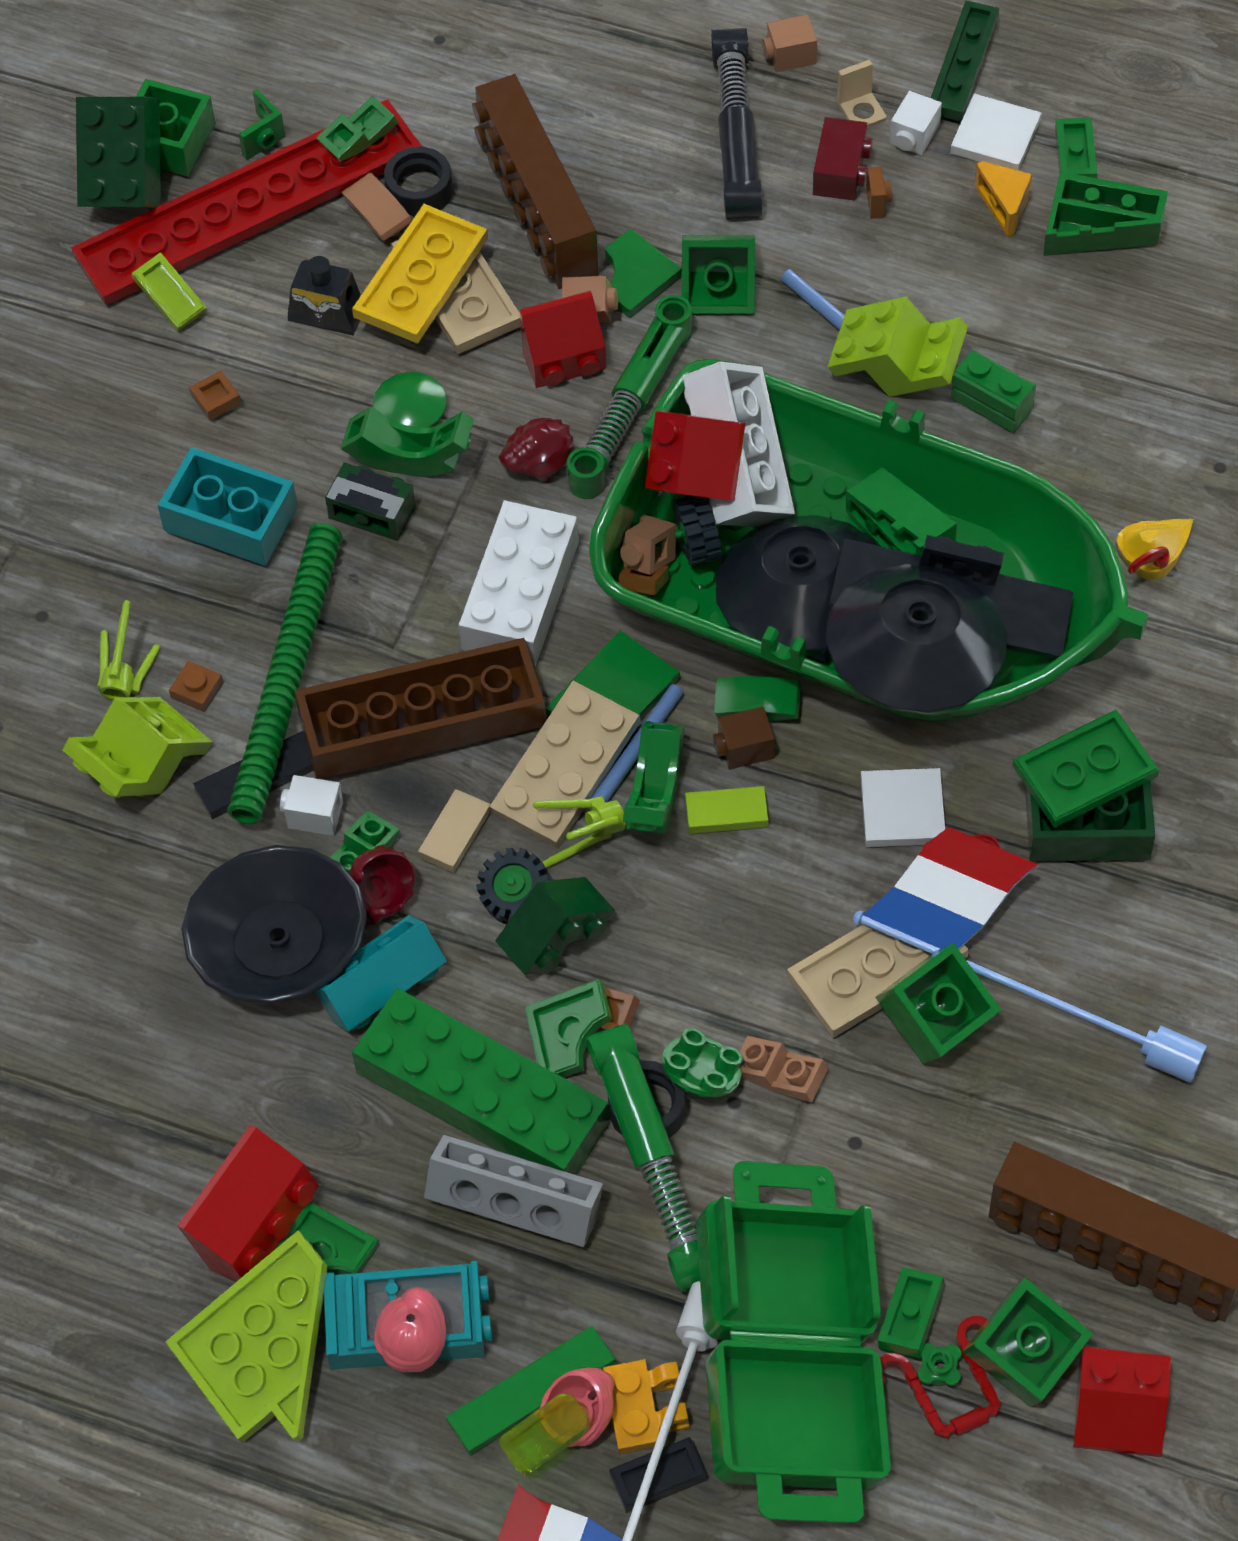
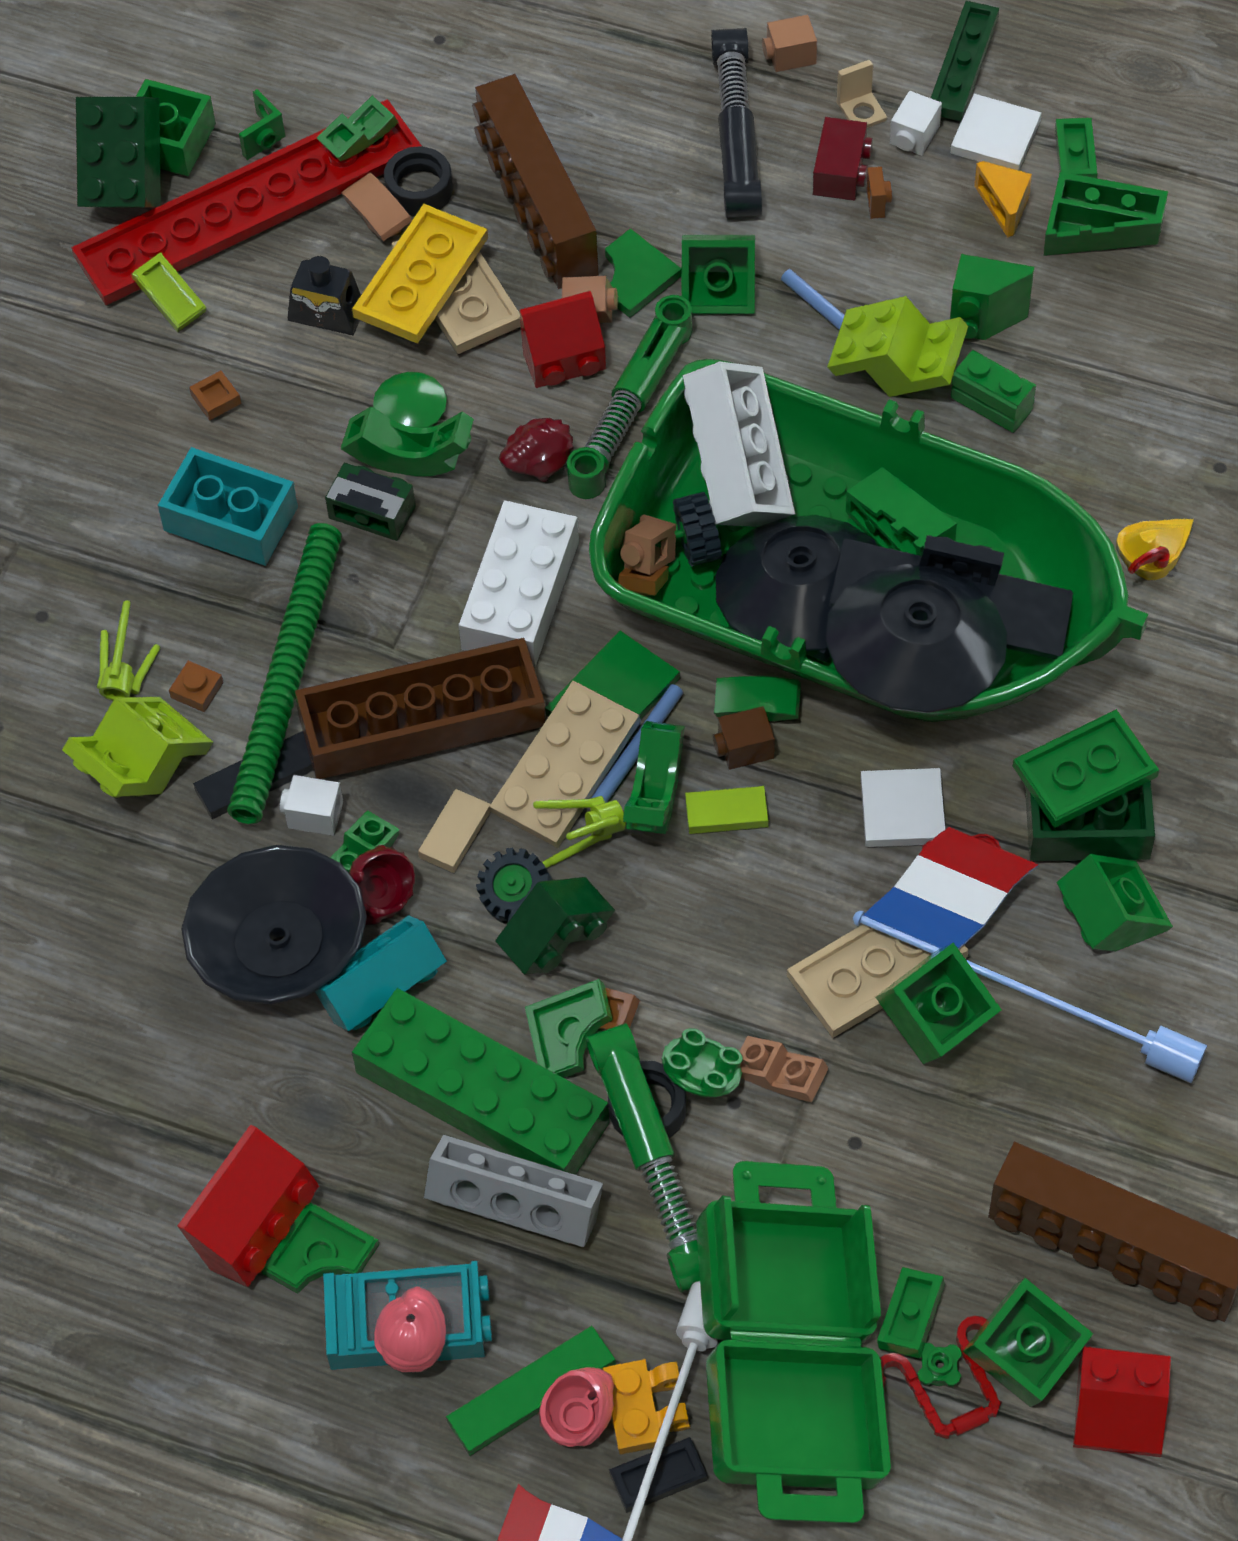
lime wing [165,1231,327,1443] -> none
clear neon green piece [499,1393,590,1476] -> none
red slope [645,411,746,501] -> none
none -> green slope [950,254,1034,340]
none -> green slope [1056,854,1173,952]

